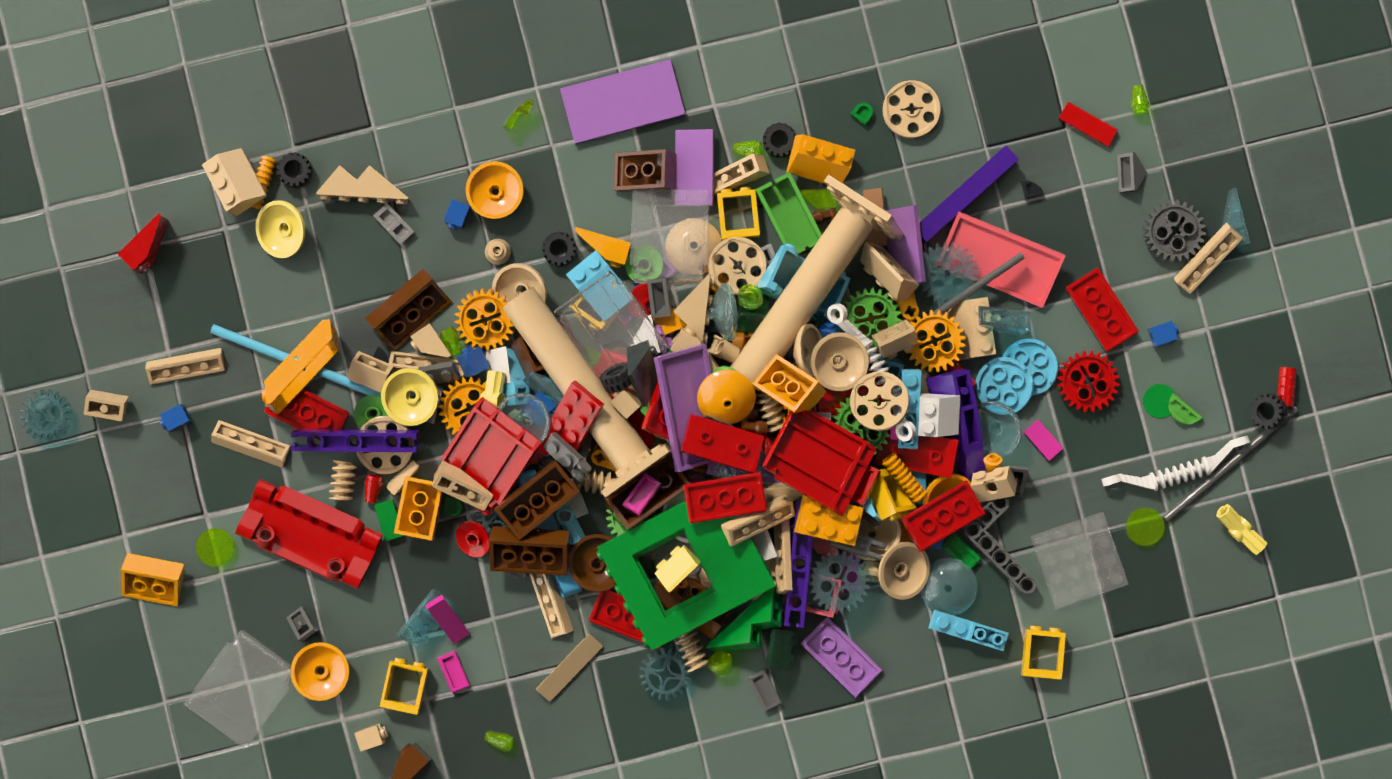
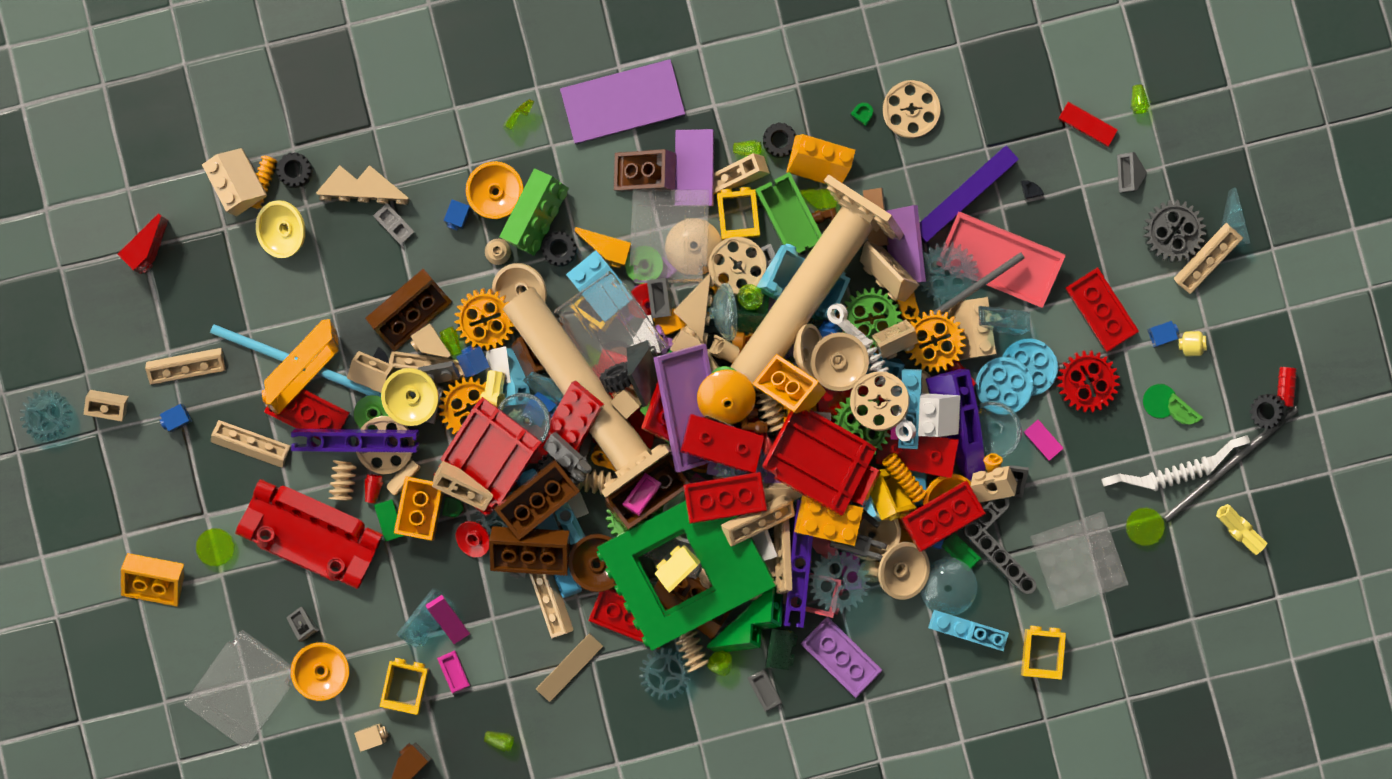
none -> bright green piece [499,168,569,256]
none -> light yellow head [1179,331,1207,356]

